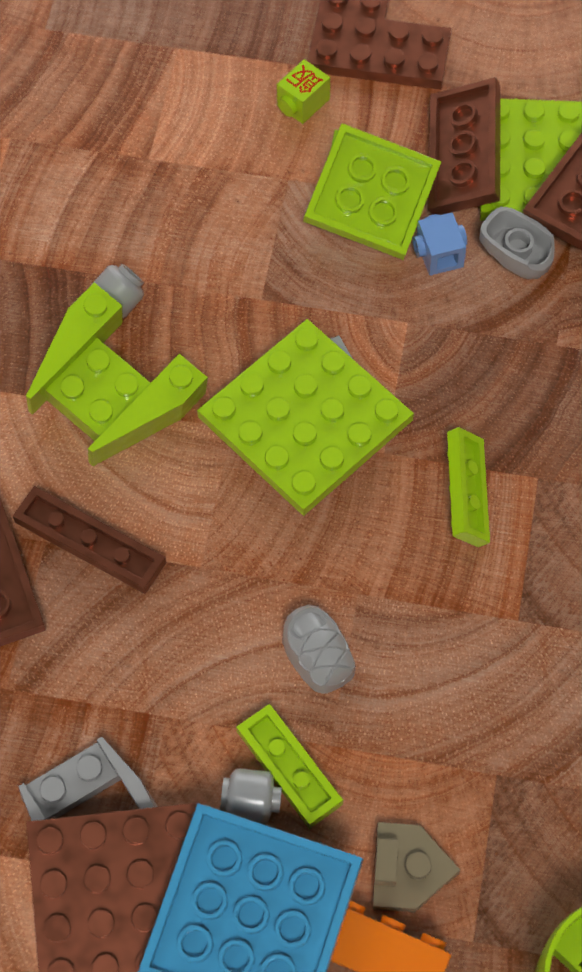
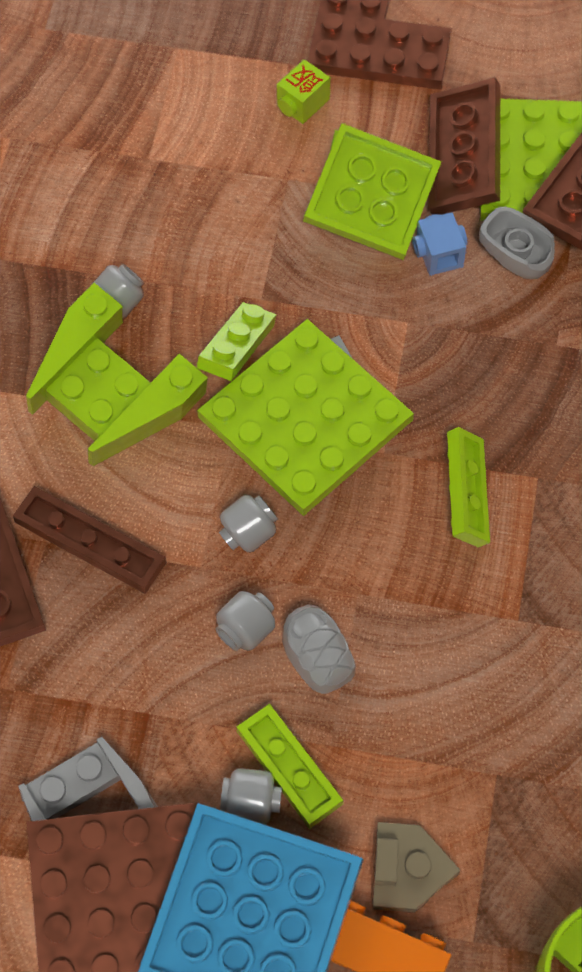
none -> lime plate [197,302,276,381]
none -> light grey head [215,591,275,651]
none -> light grey head [219,495,278,553]

